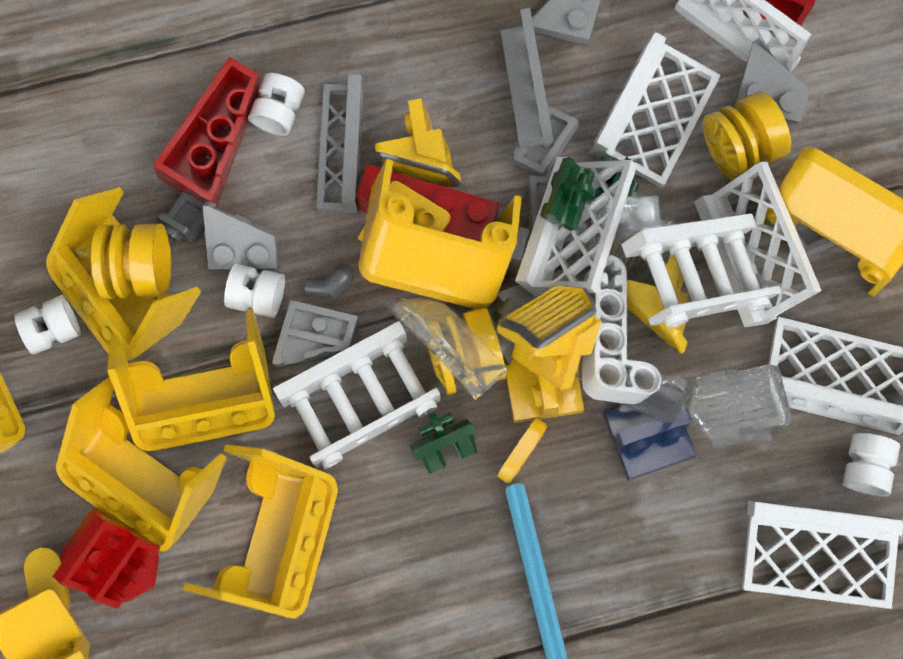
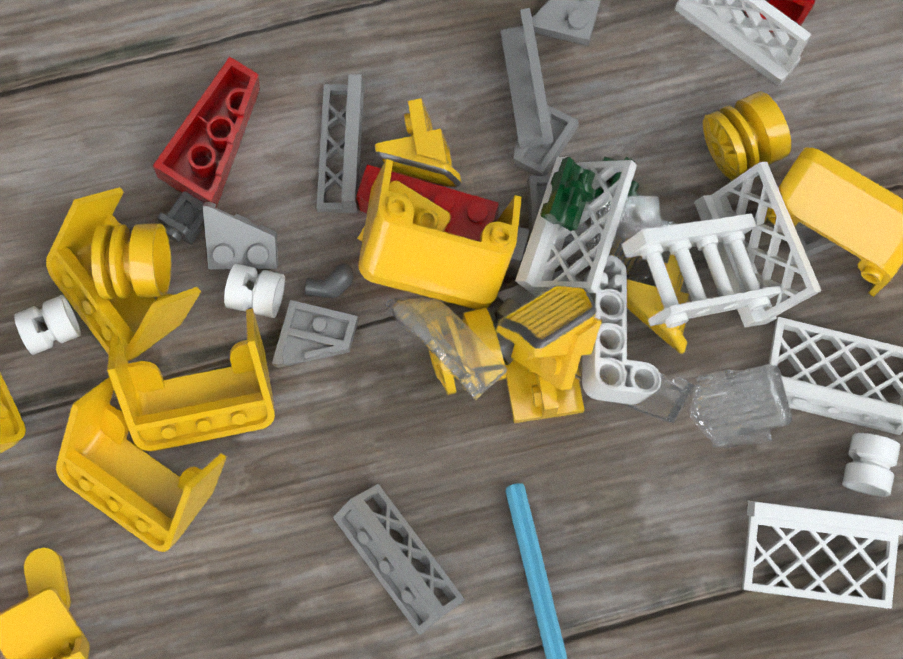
red piece [52,508,161,609] -> none
yellow windscreen [183,444,338,618] -> none
white wheel [248,73,305,136] -> none
white fence [273,321,441,469] -> none
dark green hips [410,409,477,473] -> none
yellow tile [497,417,548,484] -> none
white fence [588,32,720,188] -> none
bracket [603,389,697,481] -> none
light grey wing [734,43,810,123] -> none
none -> light grey fence [333,484,465,635]

